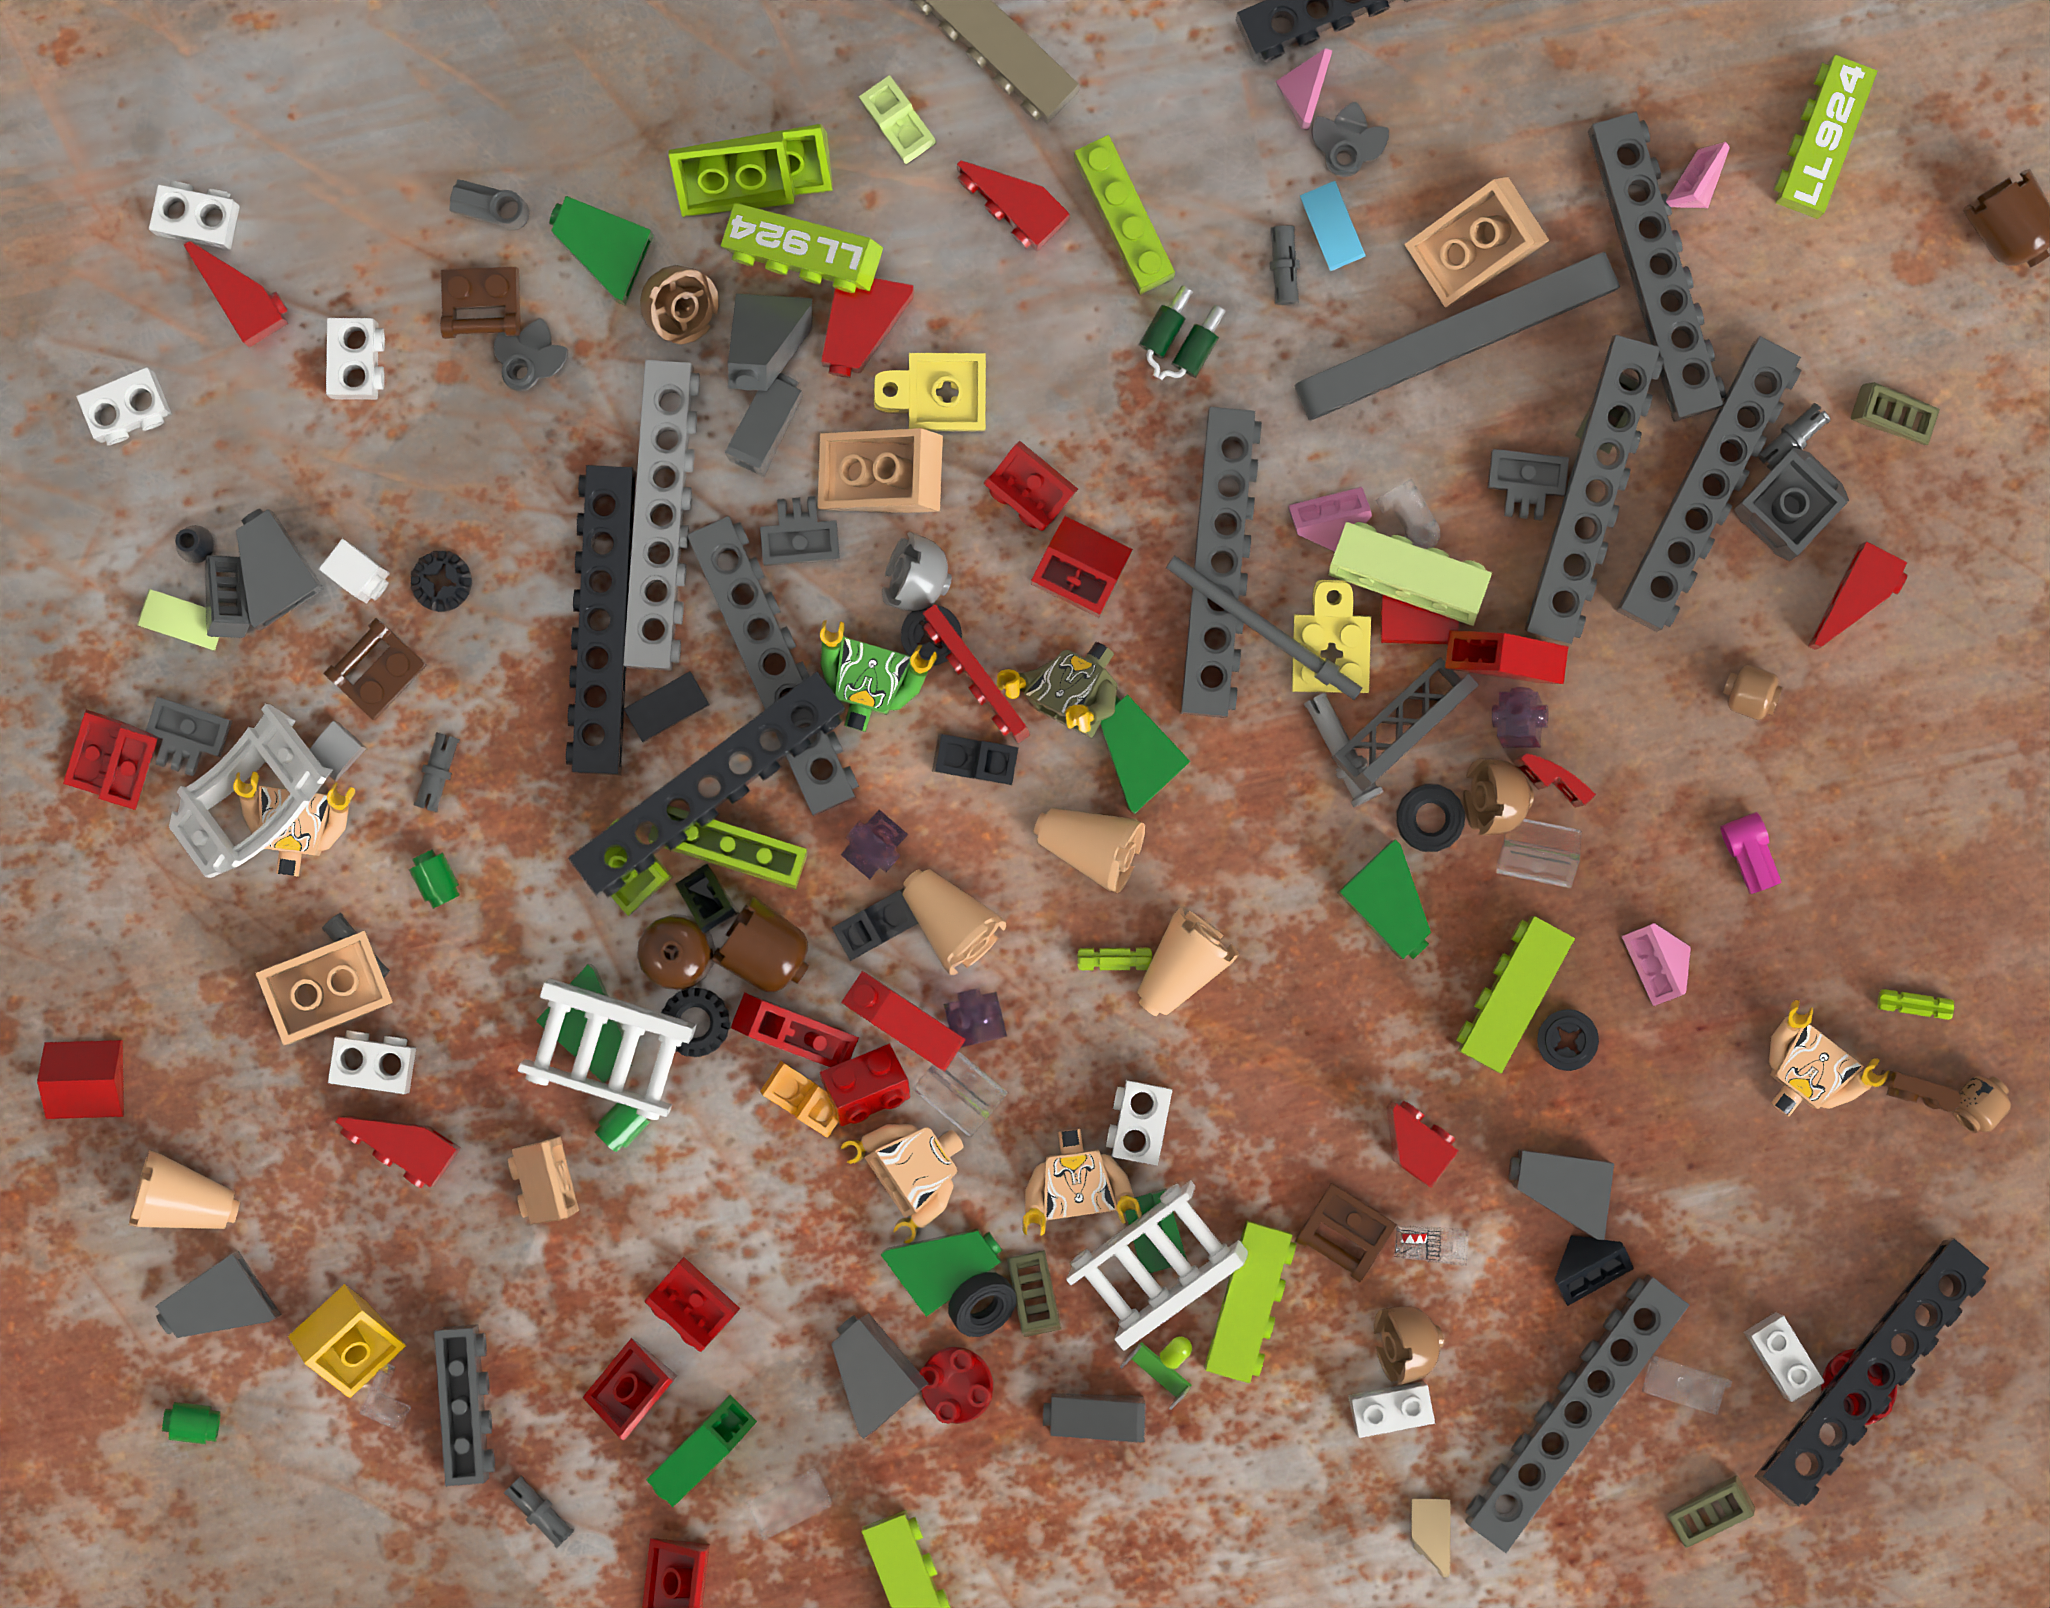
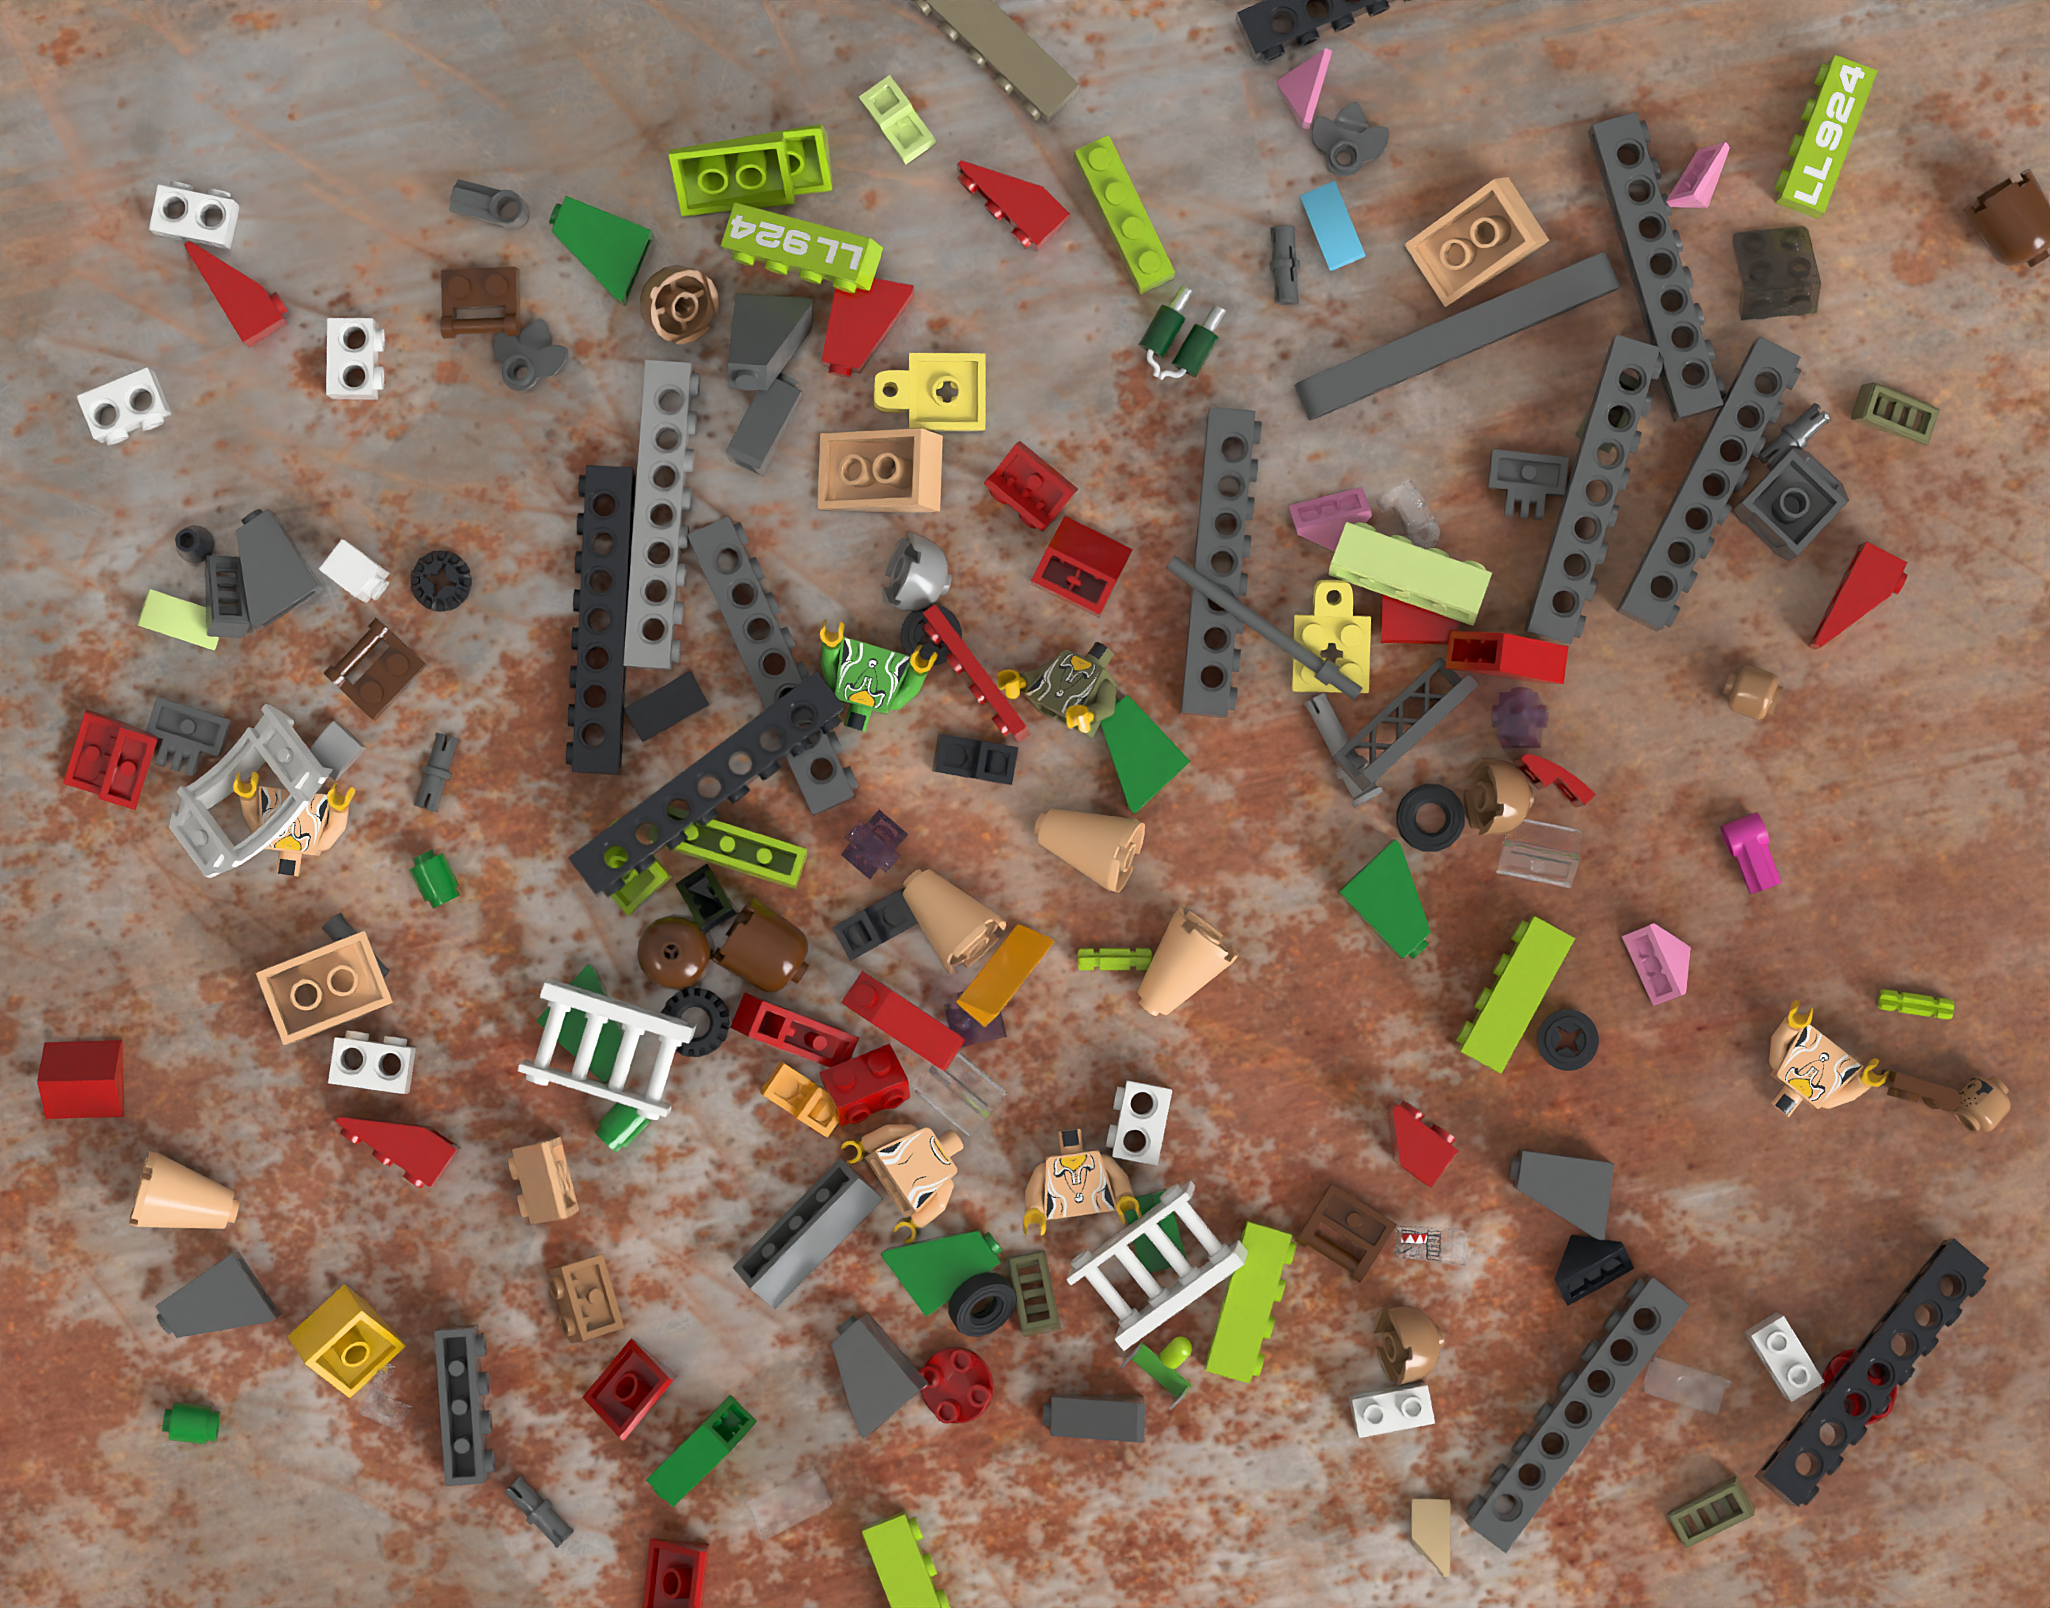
red bracket [644,1257,741,1352] -> none
dark grey hinge [760,496,840,566] -> none
none -> medium nougat bracket [548,1254,624,1343]
none -> dark grey brick [732,1157,883,1309]
none -> light orange slope [956,924,1055,1027]
none -> clear smoke bracket [1732,226,1821,321]

